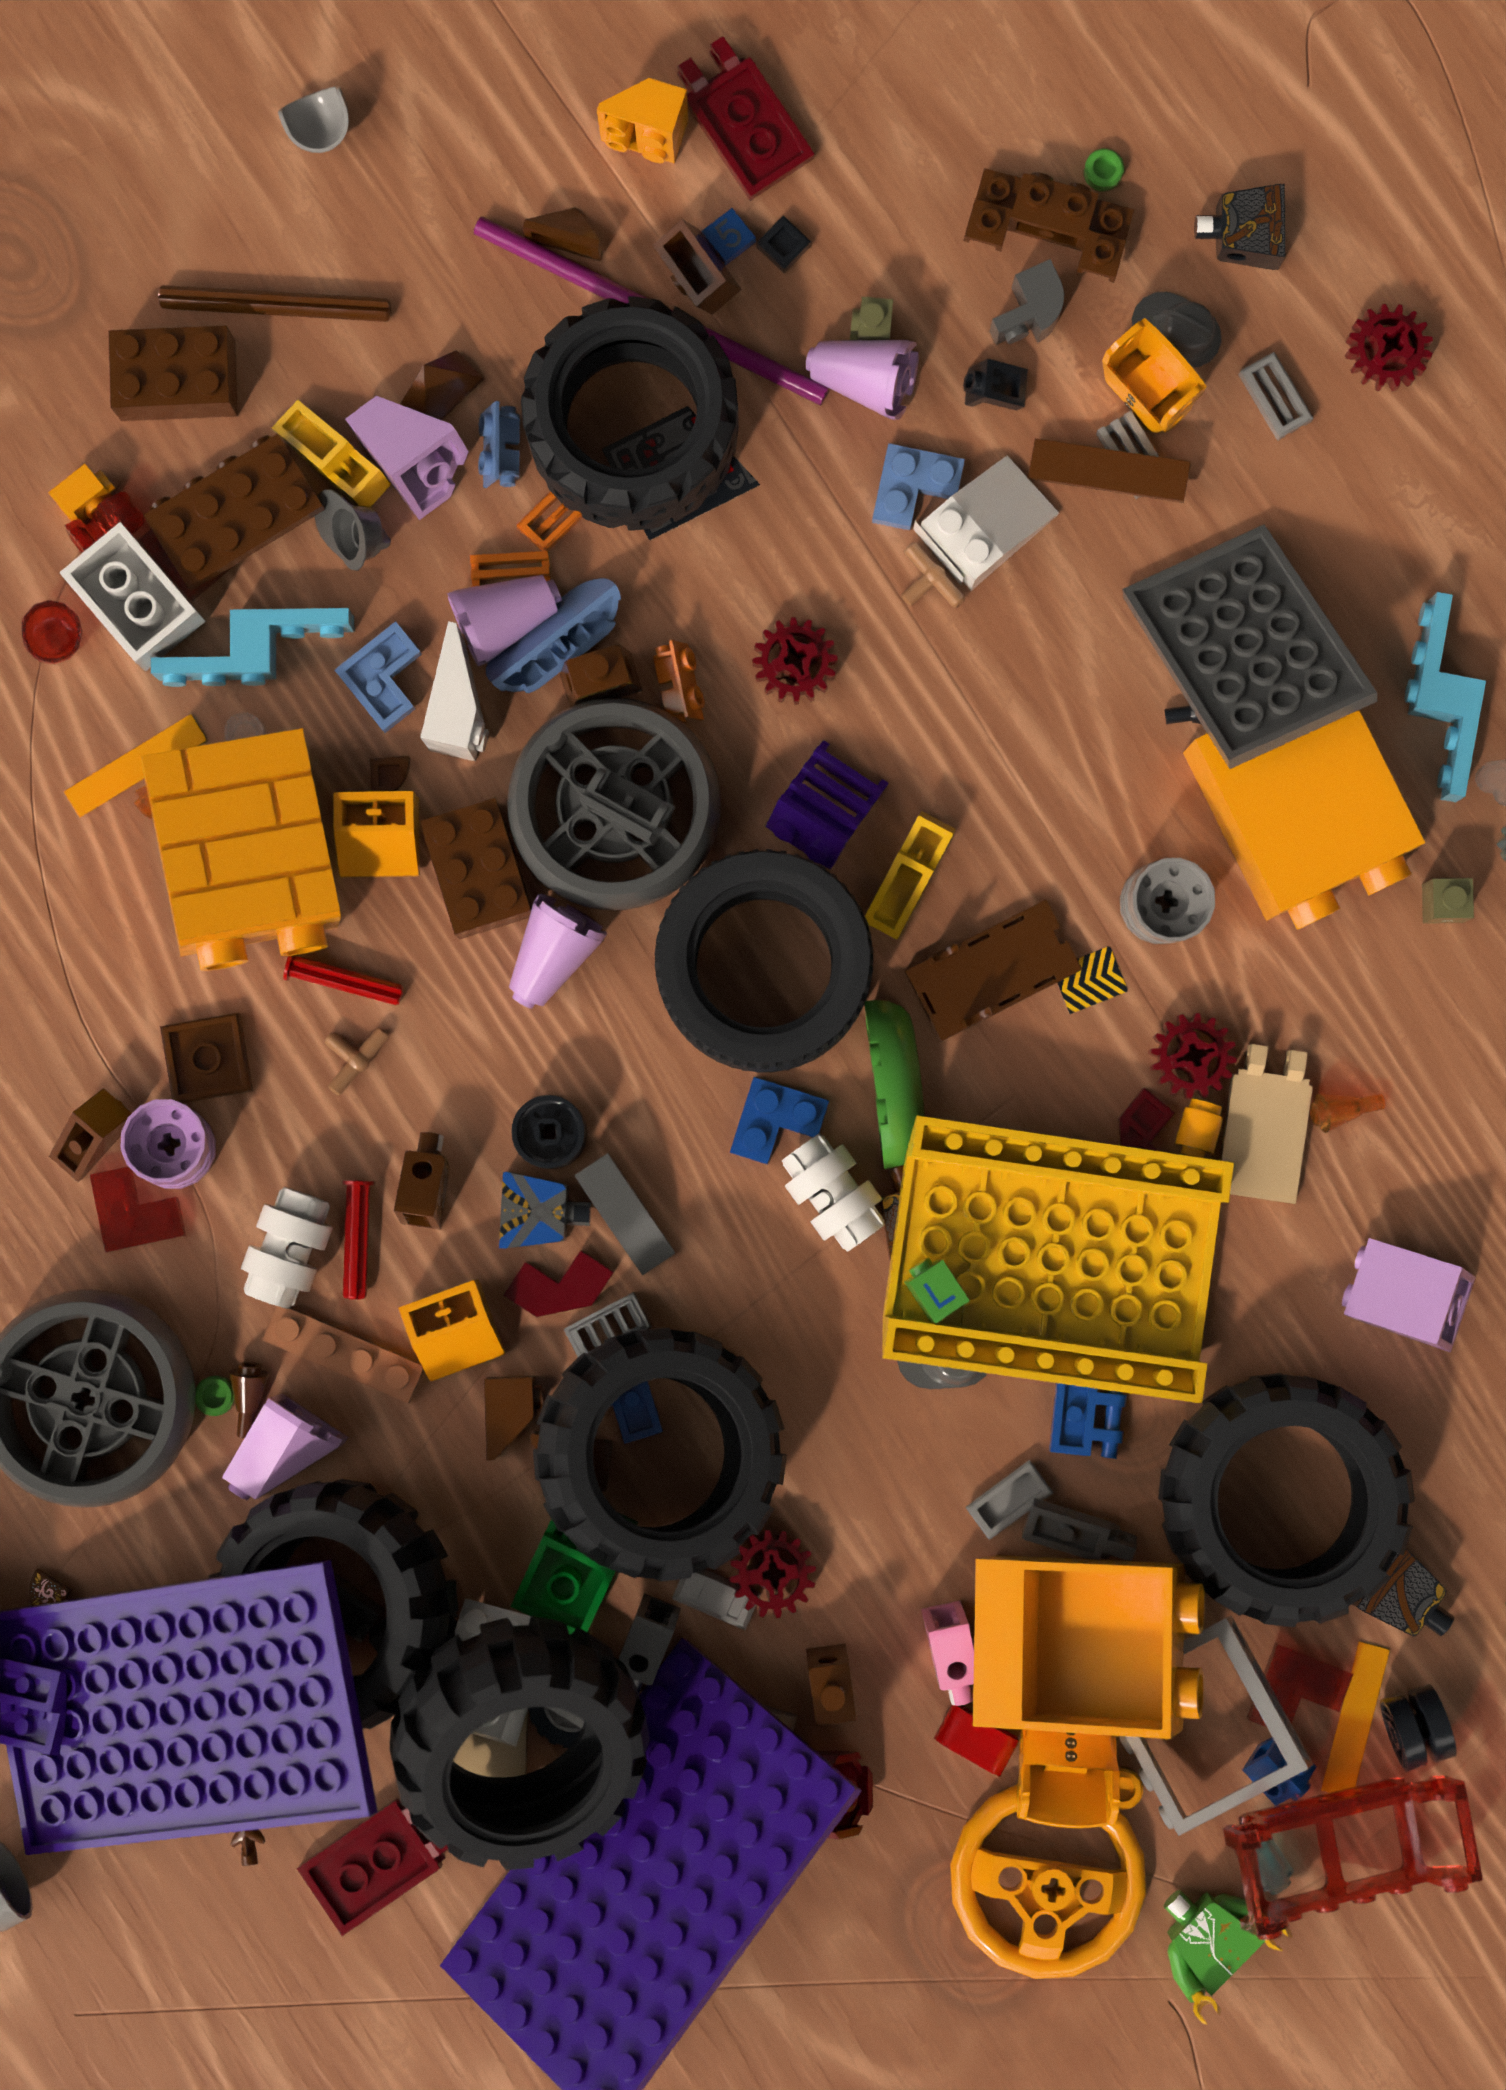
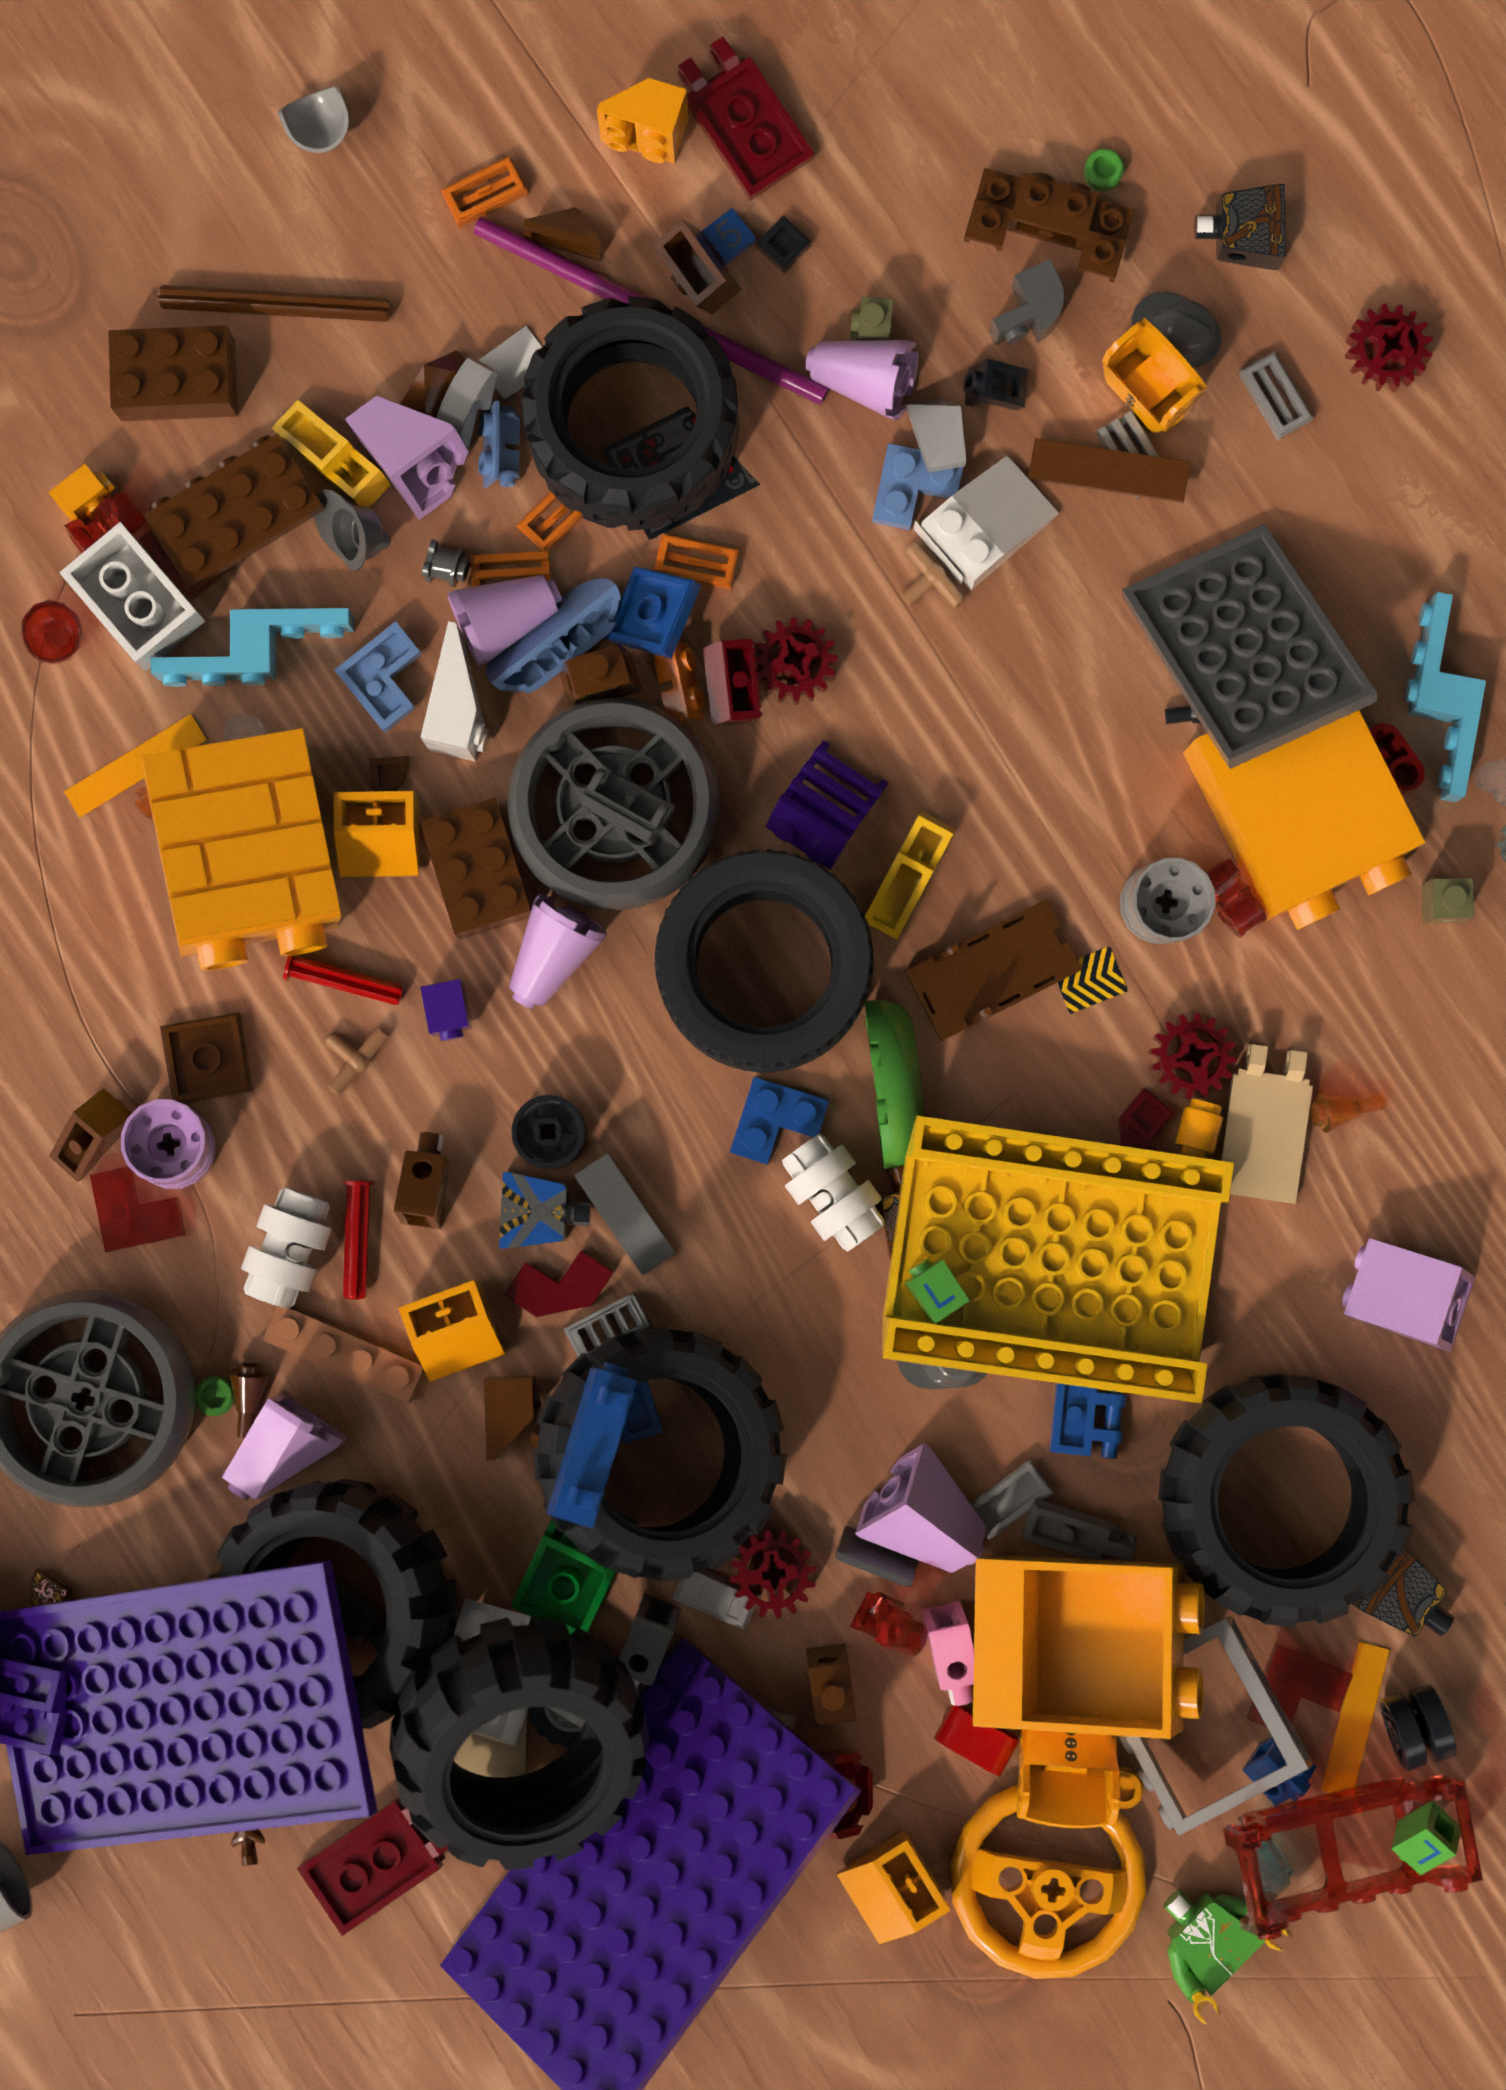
none -> dark purple brick [420,979,472,1042]
none -> dark grey brick [422,539,470,587]
none -> light grey slope [437,358,498,447]
none -> orange tile [440,156,528,228]
none -> white sticker [478,326,542,399]
none -> blue brick [546,1363,637,1528]
none -> blue tile [605,566,701,658]
none -> orange tile [654,533,739,590]
none -> dark red brick [703,639,763,726]
none -> dark grey slope [835,1527,918,1588]
none -> light orange slope [836,1829,951,1944]
none -> clear red leg [849,1591,928,1657]
none -> lavender slope [855,1443,987,1573]
none -> light grey slope [906,398,966,473]
none -> clear red leg [1206,858,1267,938]
none -> red beam [1369,723,1425,796]
none -> bright green brick [1391,1800,1462,1875]

